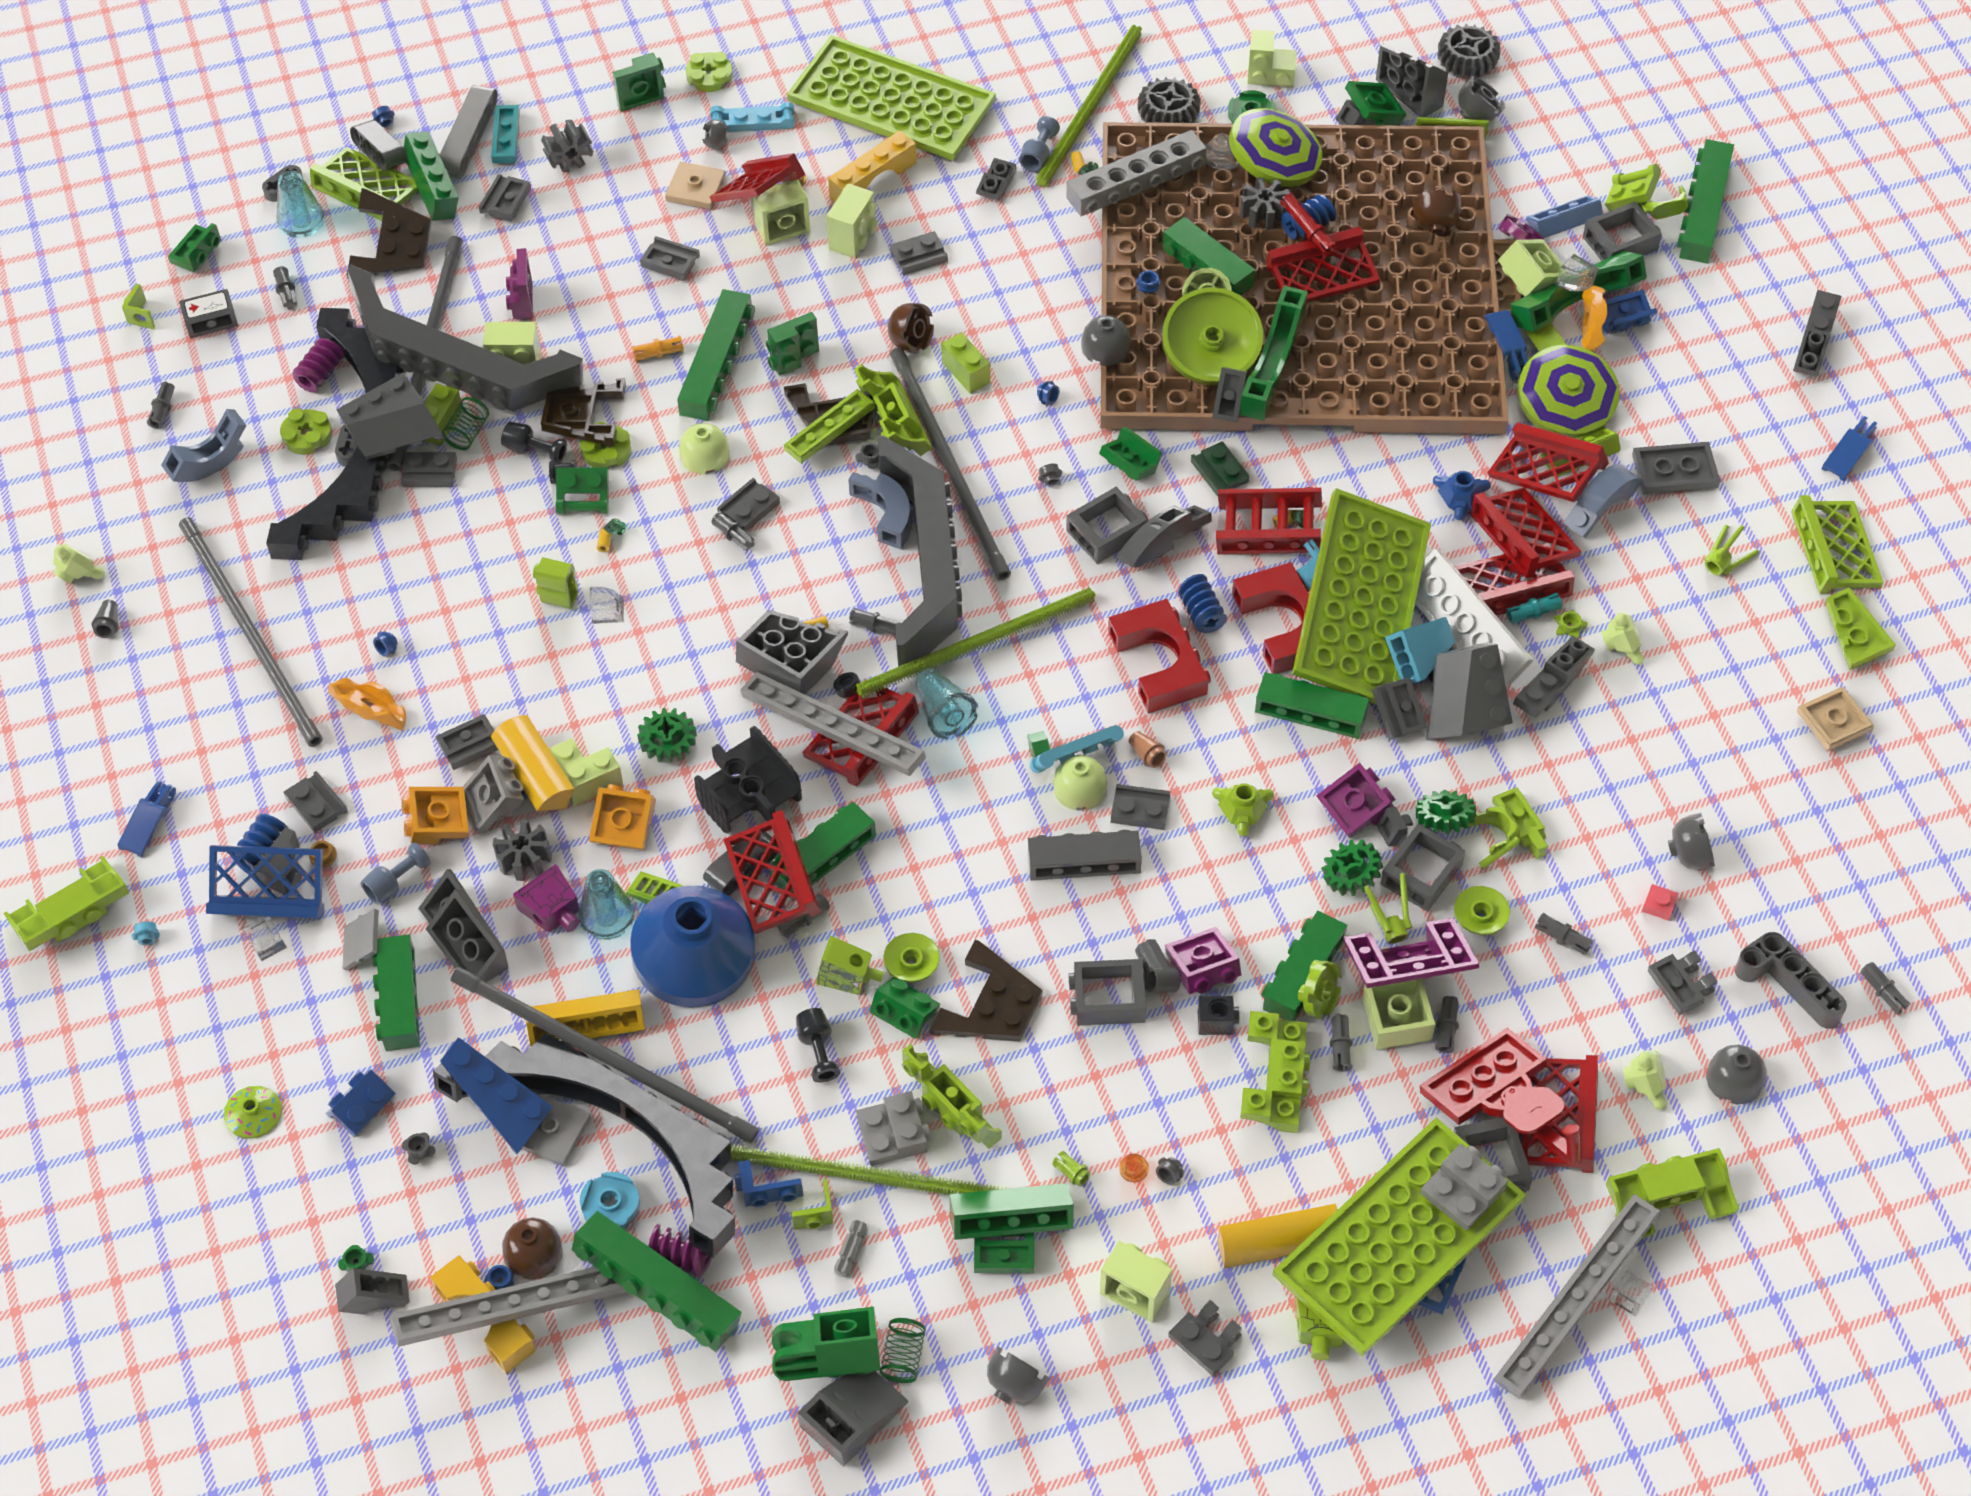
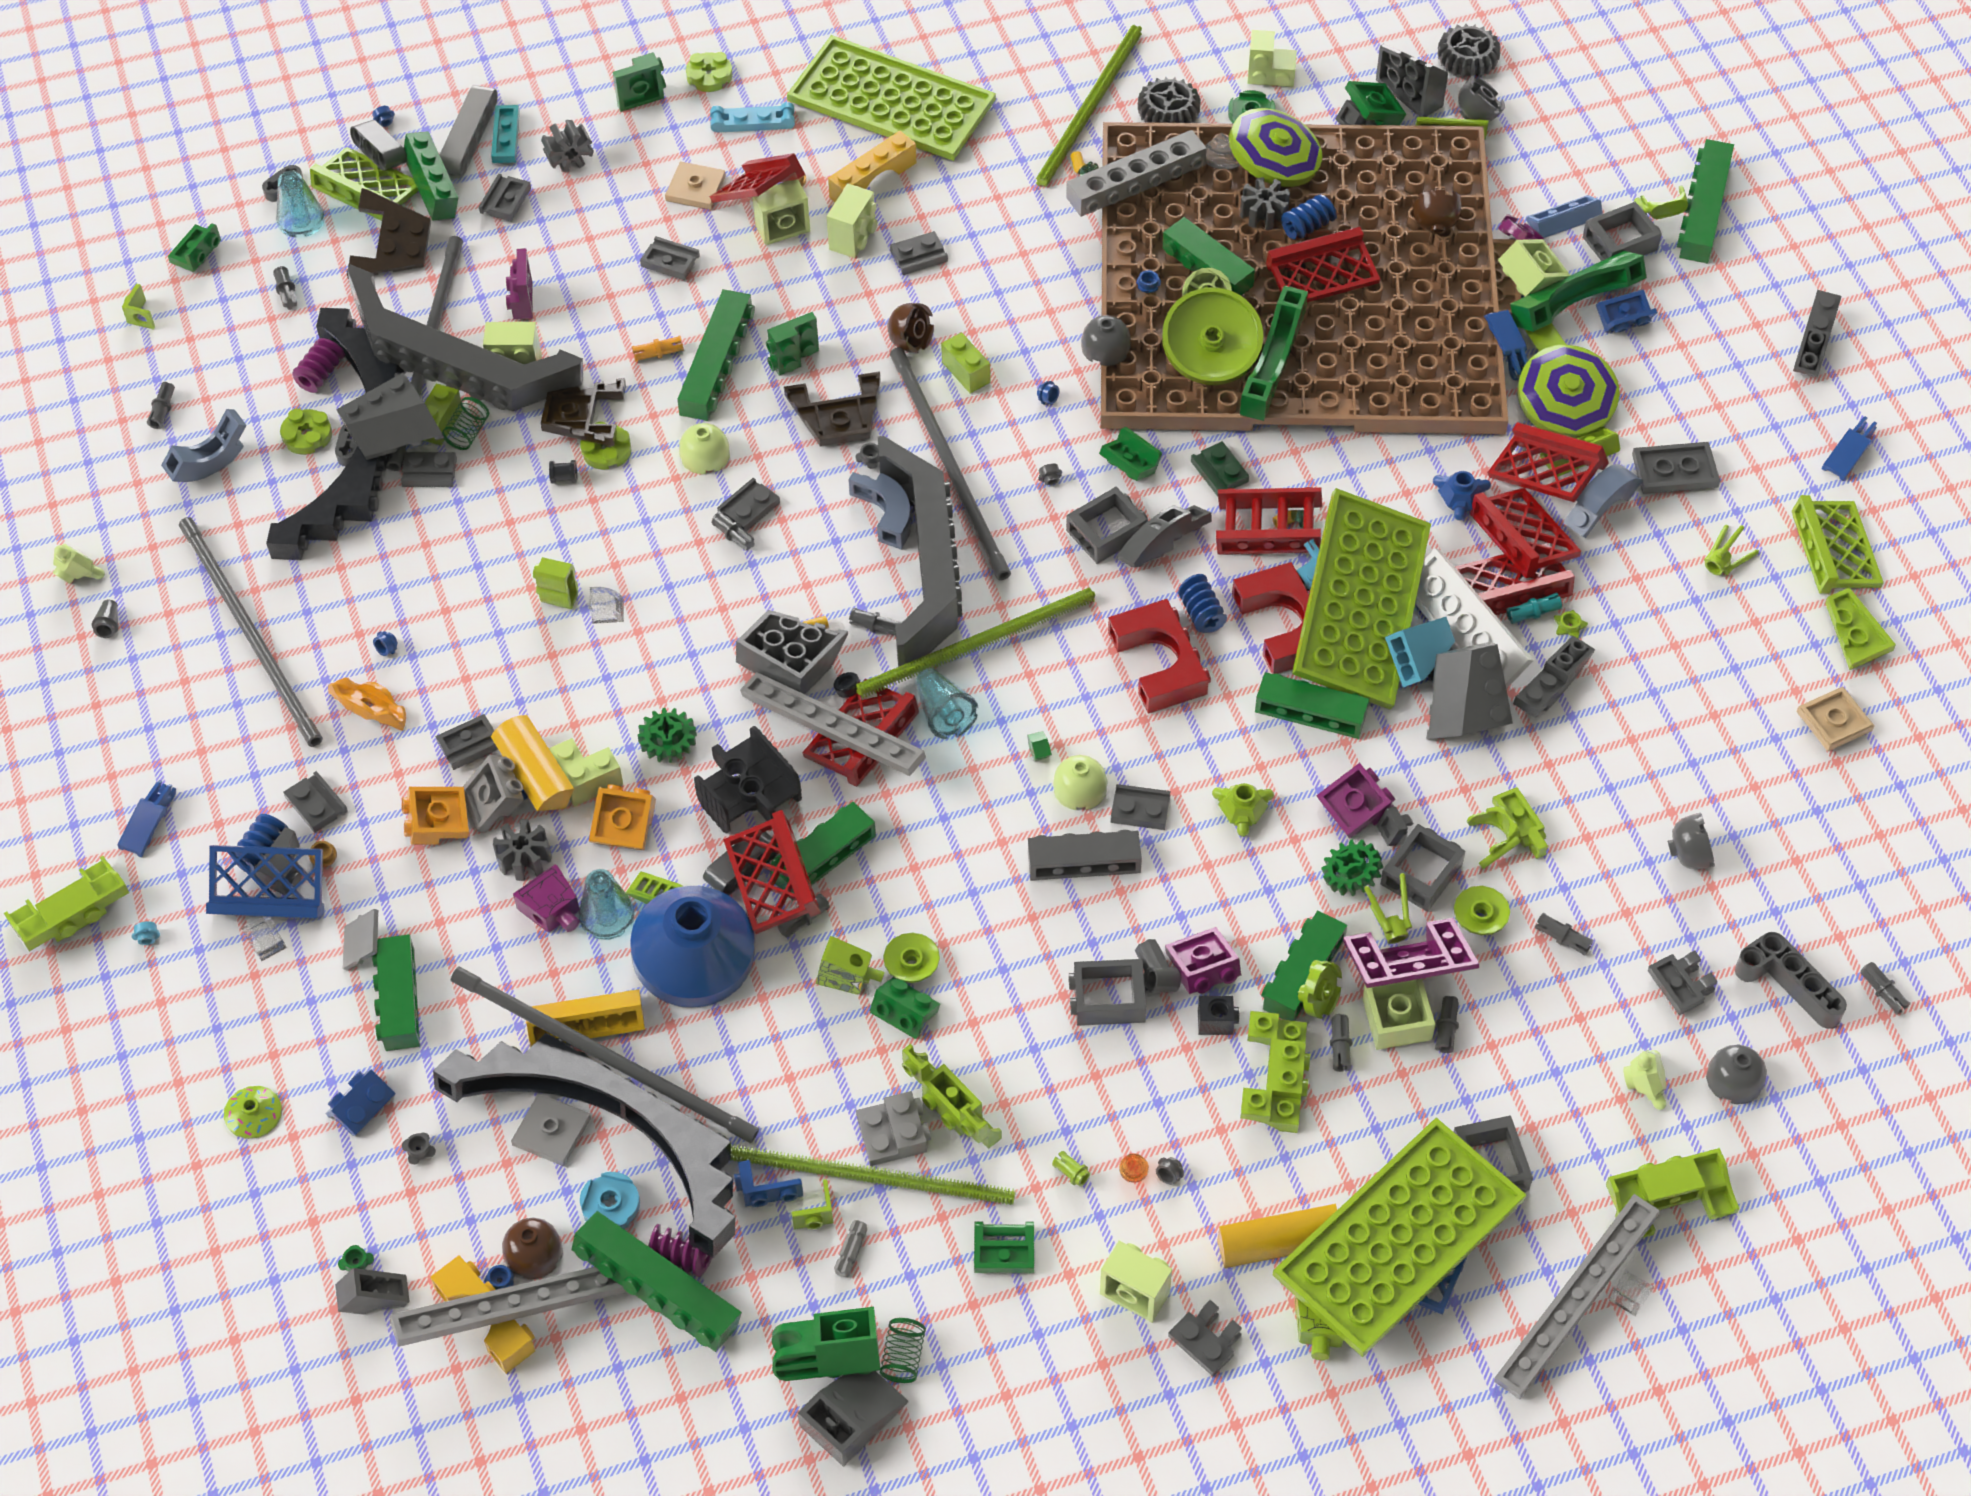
dark grey brick [179,288,238,338] -> none
sand blue piece [360,842,431,904] -> none
dark grey slope [418,869,509,982] -> none
blue wing [440,1037,553,1155] -> none
black piece [501,422,567,463] -> none
green plate [555,467,609,514] -> none
arm [596,518,627,552] -> none
dark grey piece [702,119,729,150] -> none
lime tile [783,389,875,464] -> none
black piece [796,1008,841,1083] -> none
lime bracket [854,364,933,457] -> none
dark brown wing [930,939,1043,1042] -> none
green brick [949,1183,1074,1240] -> none
dark grey slope [976,158,1017,201] -> none
dark grey cylinder [987,1346,1050,1405] -> none
sand blue piece [1019,116,1060,171] -> none
medium azure plate [1030,725,1124,773] -> none
nougat cone [1128,731,1167,768] -> none
dark grey slope [1212,367,1248,422] -> none
red pin [1280,193,1337,256] -> none
dark grey plate [1372,677,1428,740] -> none
green gear [1416,790,1476,834] -> none
plate [1419,1027,1581,1166] -> none
light grey plate [1420,1143,1508,1231] -> none
red fence [1522,1055,1598,1173] -> none
clear brick [1555,254,1599,291] -> none
light orange piece [1581,285,1607,353] -> none
yellowish green rock [1601,613,1644,665] -> none
lime plate [1605,164,1661,211] -> none
coral plate [1642,884,1679,921] -> none

